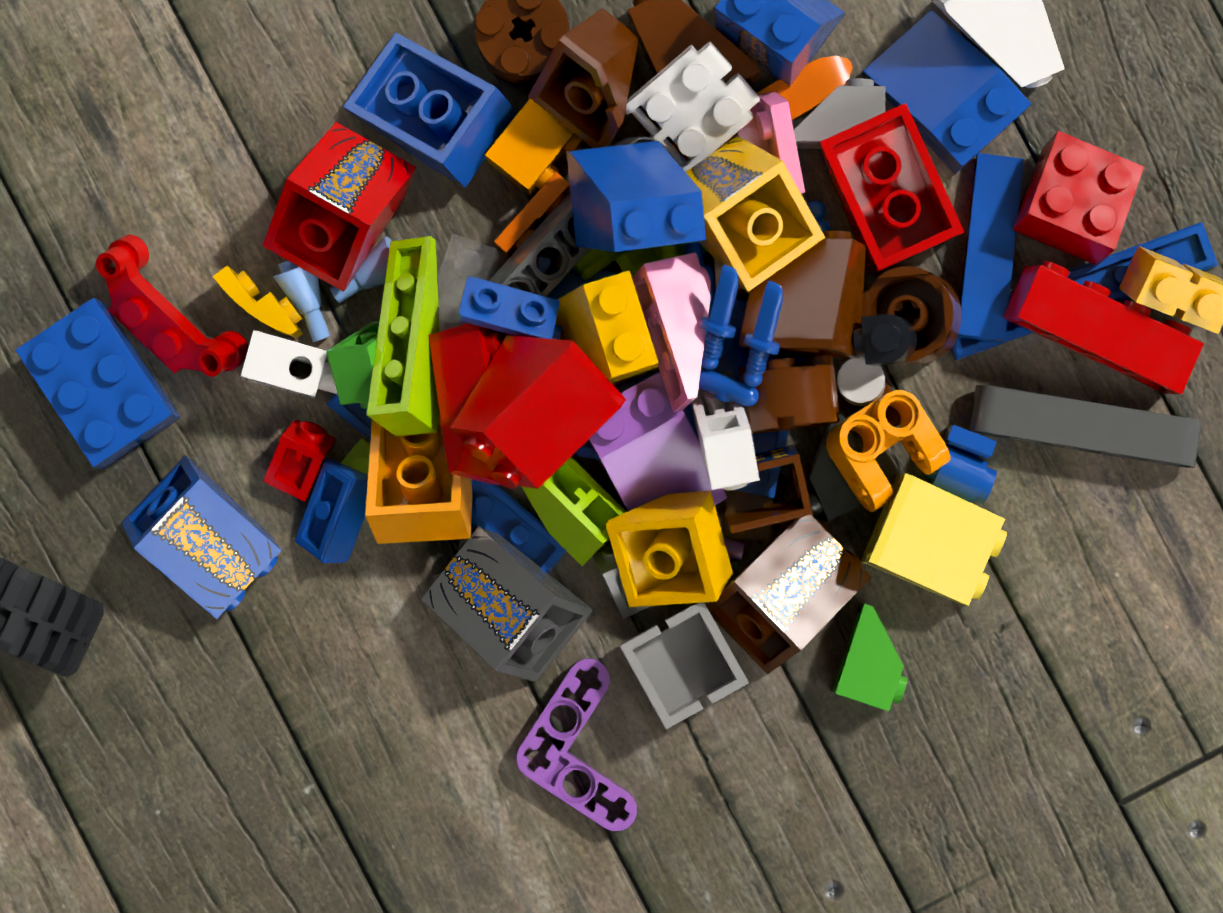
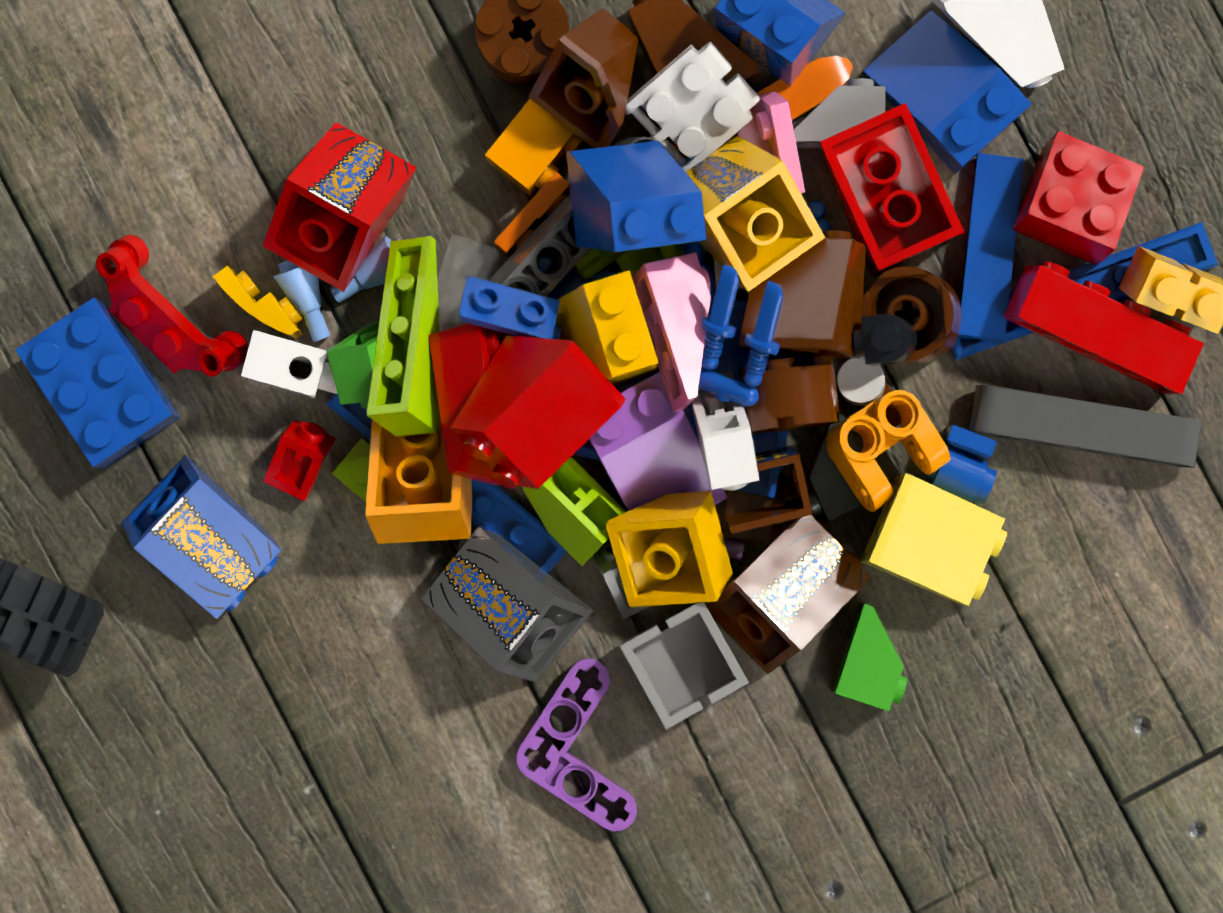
blue slope [295,458,368,563] -> none
blue slope [343,32,518,188] -> none

